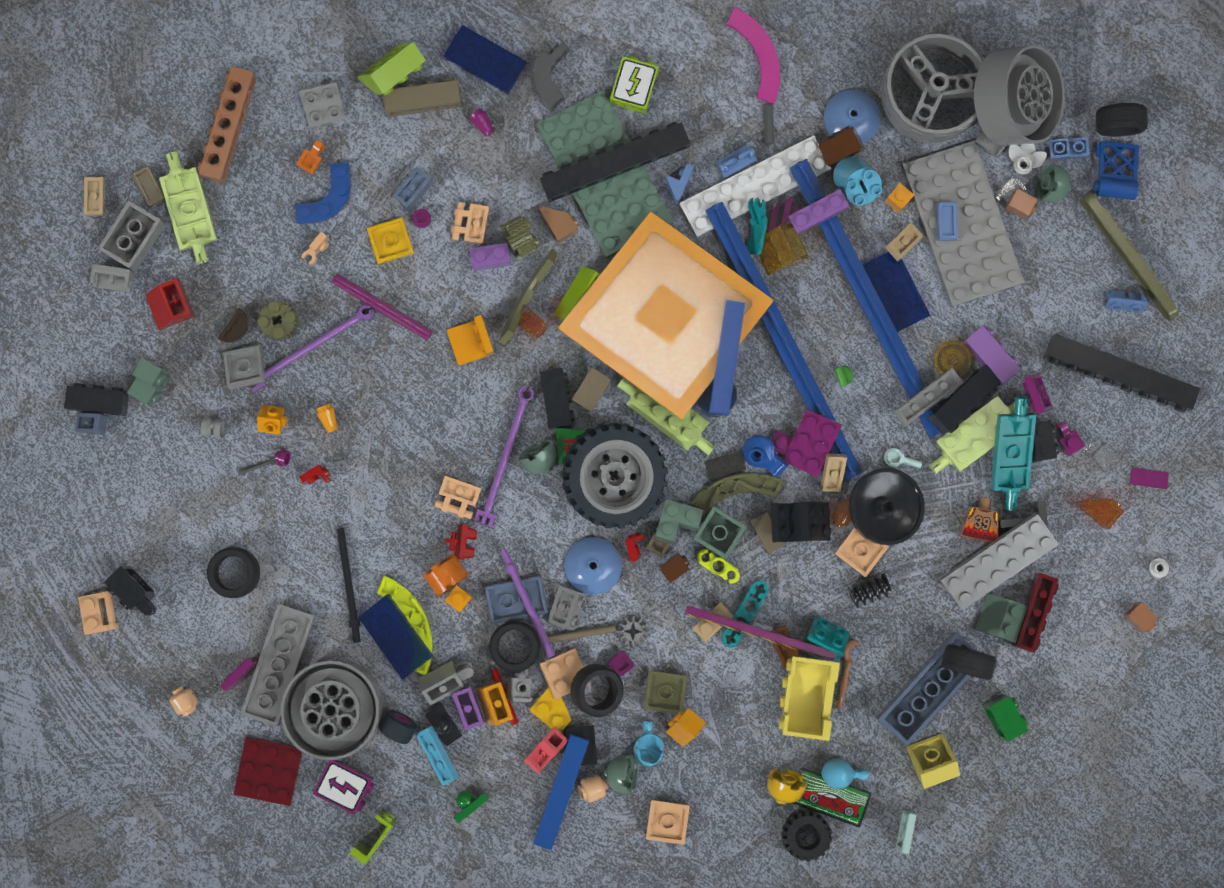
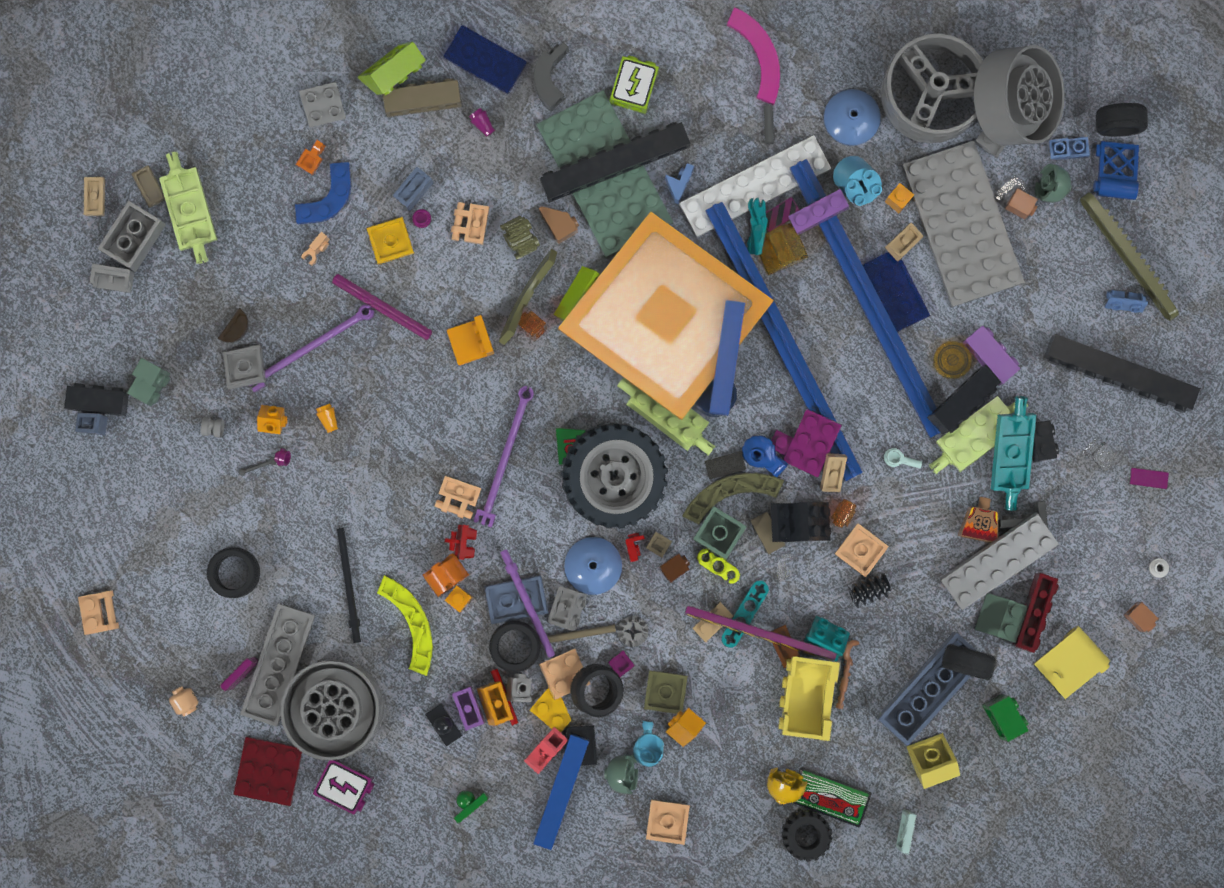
black hinge [104,566,156,616] -> none
red slope [146,278,195,331] -> none
nougat brick [198,66,257,184] -> none
olive brick [257,301,299,342] -> none
red bracket [299,465,331,485] -> none
lime panel [349,810,397,865] -> none
clear blue tile [358,594,434,680] -> none
black wheel [379,710,417,744] -> none
medium azure plate [415,726,459,786] -> none
light grey brick [418,660,474,705] -> none
medium lavender brick [469,243,511,271] -> none
sand green cylinder [519,439,558,475] -> none
black brick [540,368,575,430] -> none
dark tan panel [572,367,611,411] -> none
light nougat head [578,774,608,803] -> none
sand green brick [654,499,703,545] -> none
medium blue hinge [715,144,757,179] -> none
reddish brown piece [818,127,866,167] -> none
medium azure hair [821,758,869,789] -> none
bright green plate [834,365,853,387] -> none
black dish [849,468,925,545] -> none
light grey tile [893,367,963,427] -> none
medium blue tile [937,202,958,241] -> none
white plate [1008,144,1047,175] -> none
magenta plate [1023,374,1053,414] -> none
magenta plate [1055,421,1085,456] -> none
clear orange slope [1075,499,1124,530] -> none
none -> light yellow door [1034,625,1110,699]

